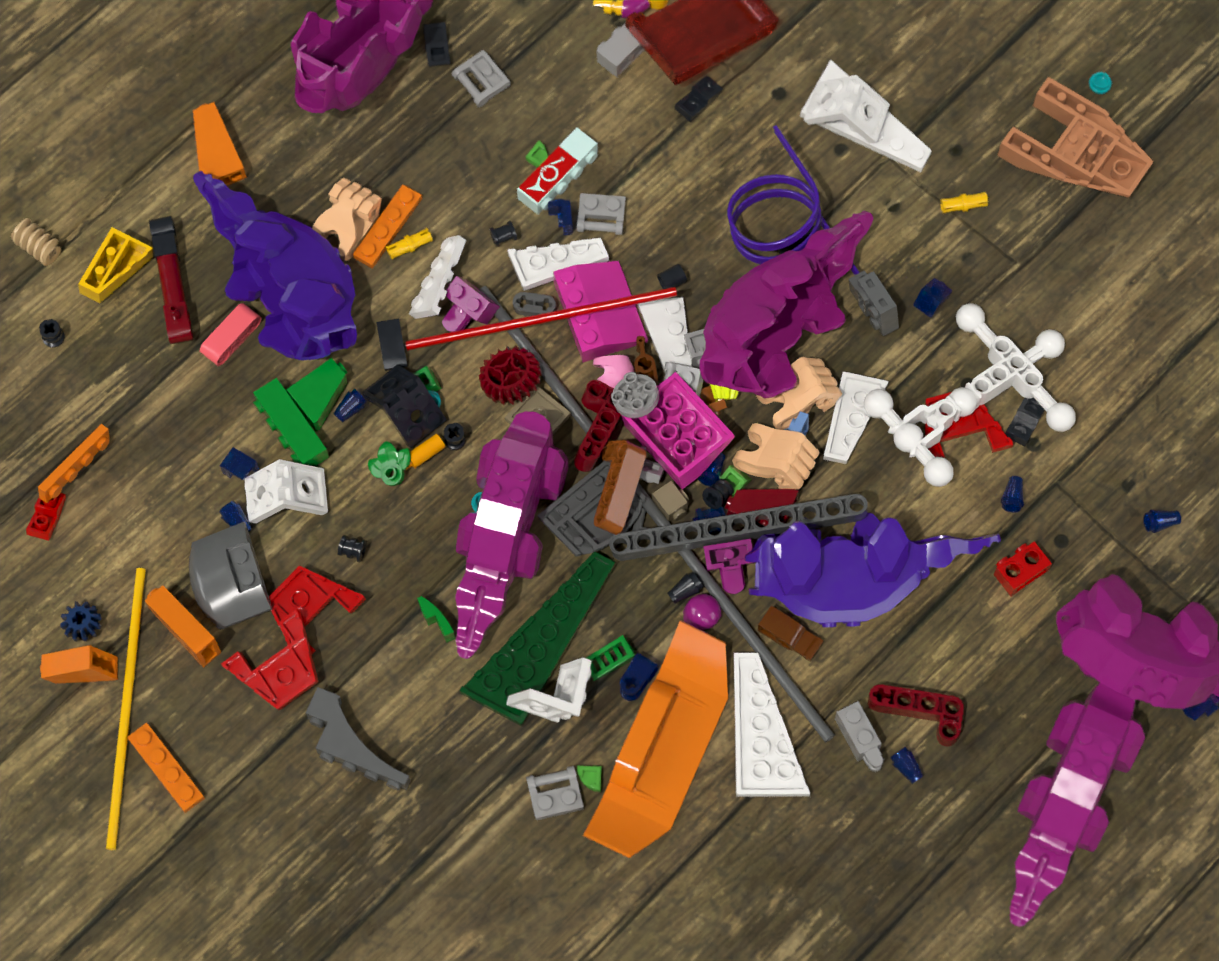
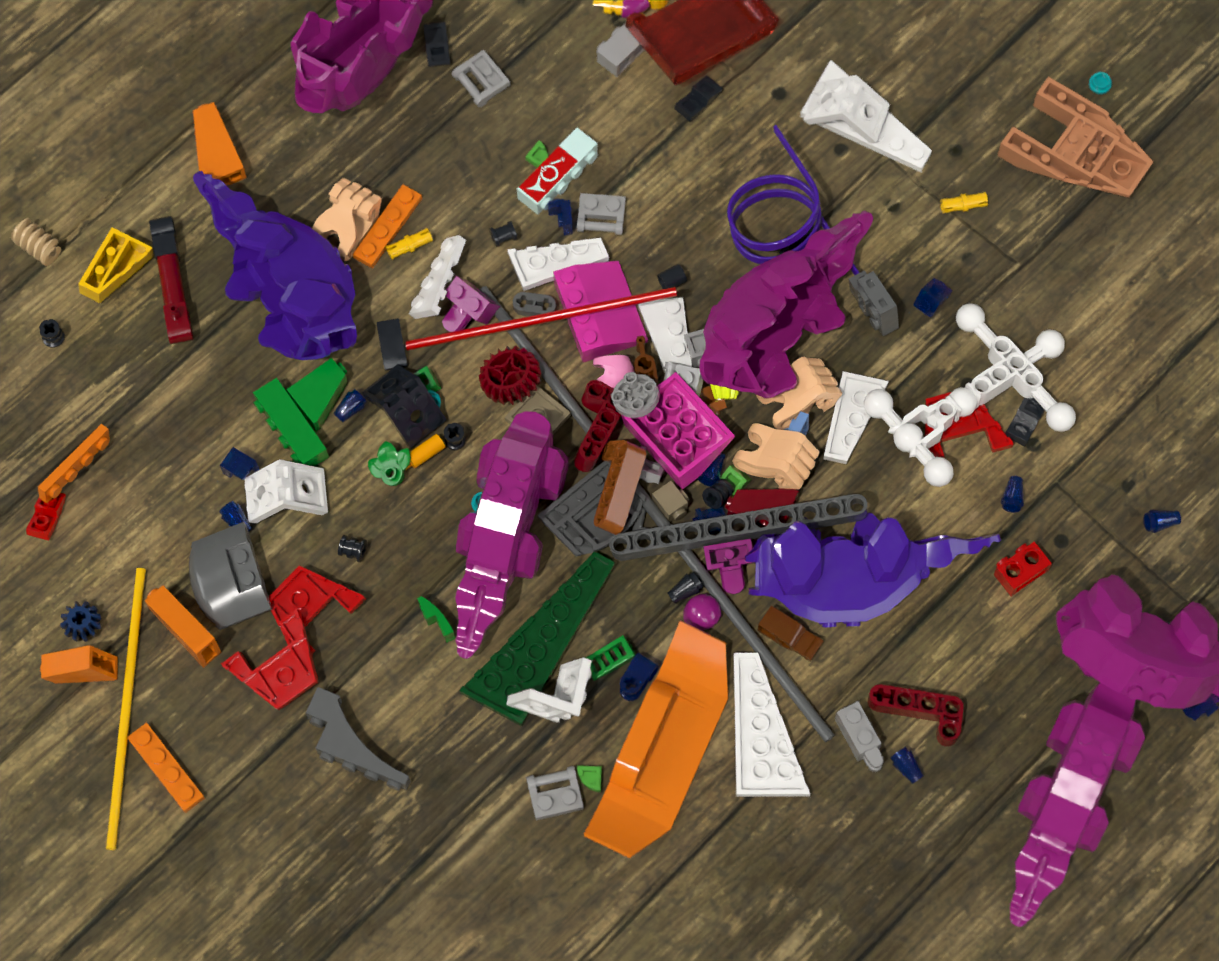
coral beam [200,303,262,366] -> none

